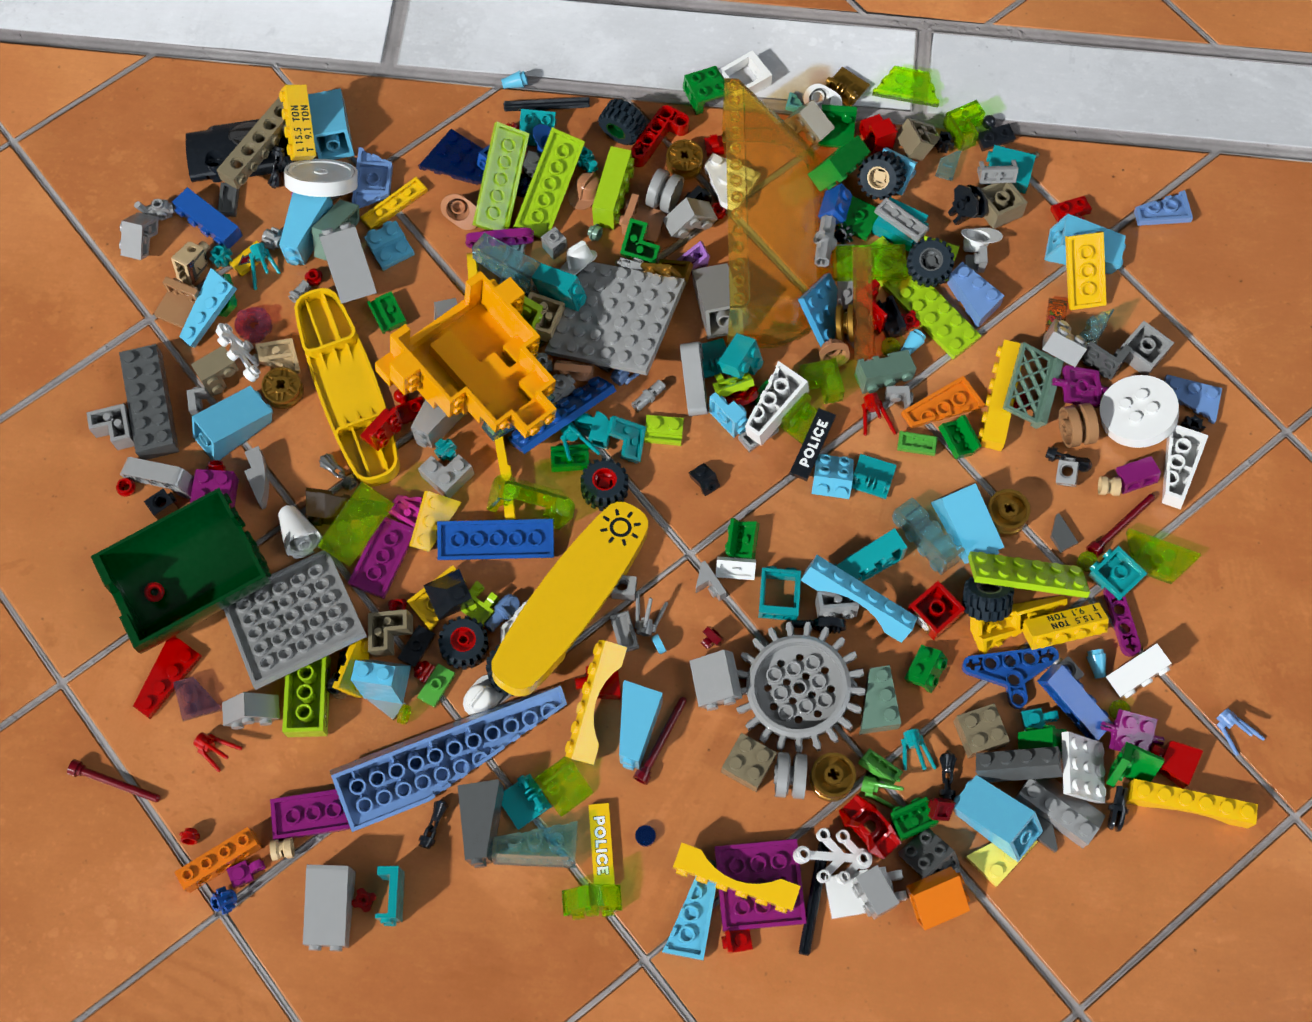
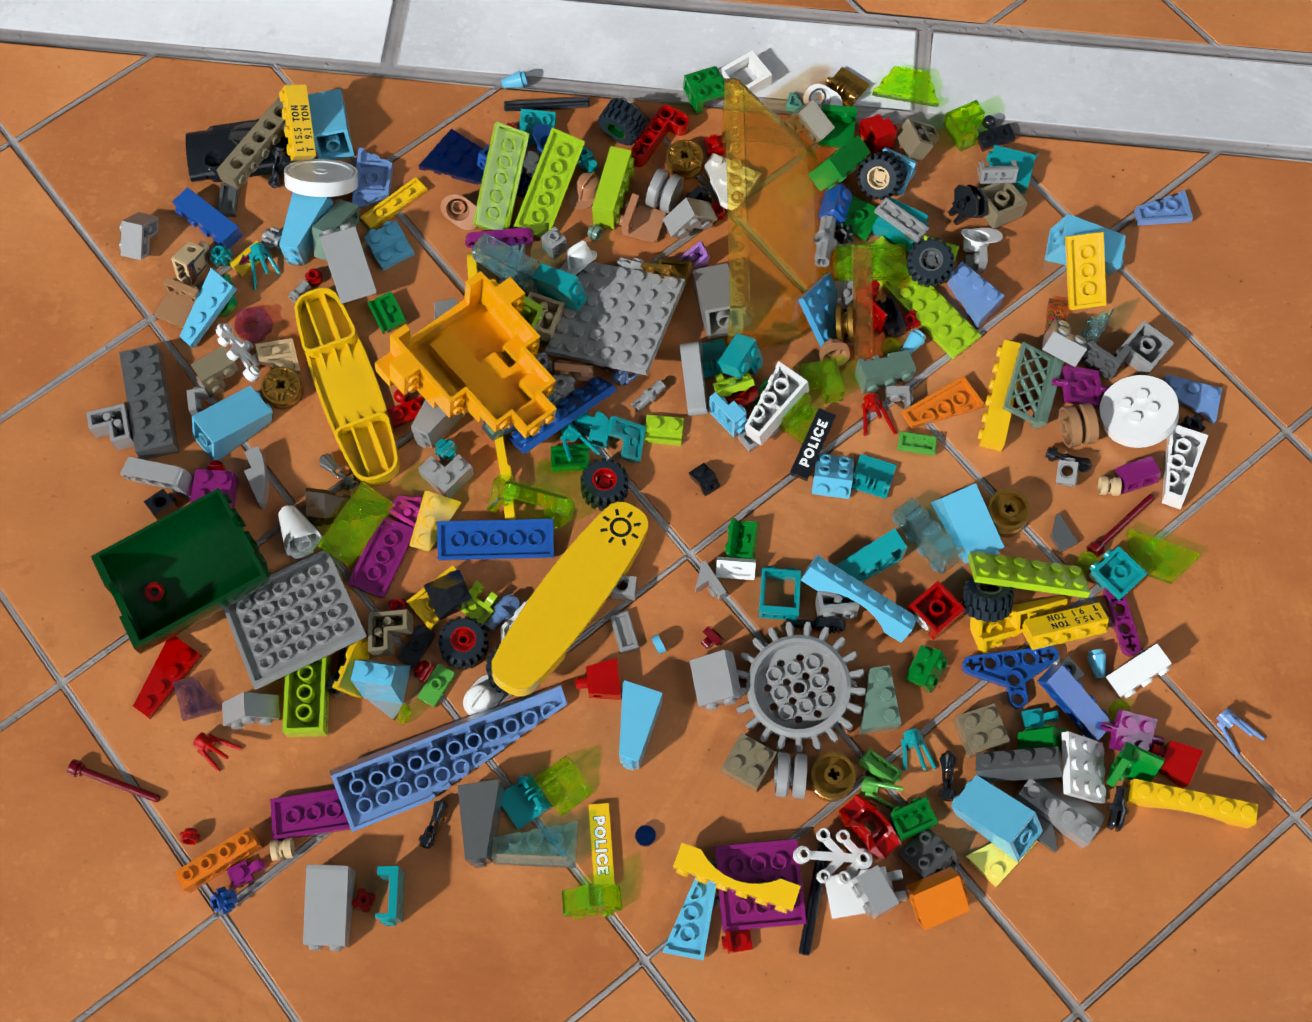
red plate [116,478,136,497] -> none
light grey piece [134,199,175,220] -> none
red bracket [360,407,403,451] -> none
yellow arch [565,640,627,765] -> none
green brick [620,218,661,264] -> none
dark red piece [633,697,687,785] -> none
light grey plant [634,591,668,637] -> none
dark red tile [928,798,956,821] -> none
black gear [934,131,955,154] -> none
clear light blue tile [935,150,961,181] -> none
green bracket [938,415,982,459] -> none
red plate [1050,196,1092,222] -> none

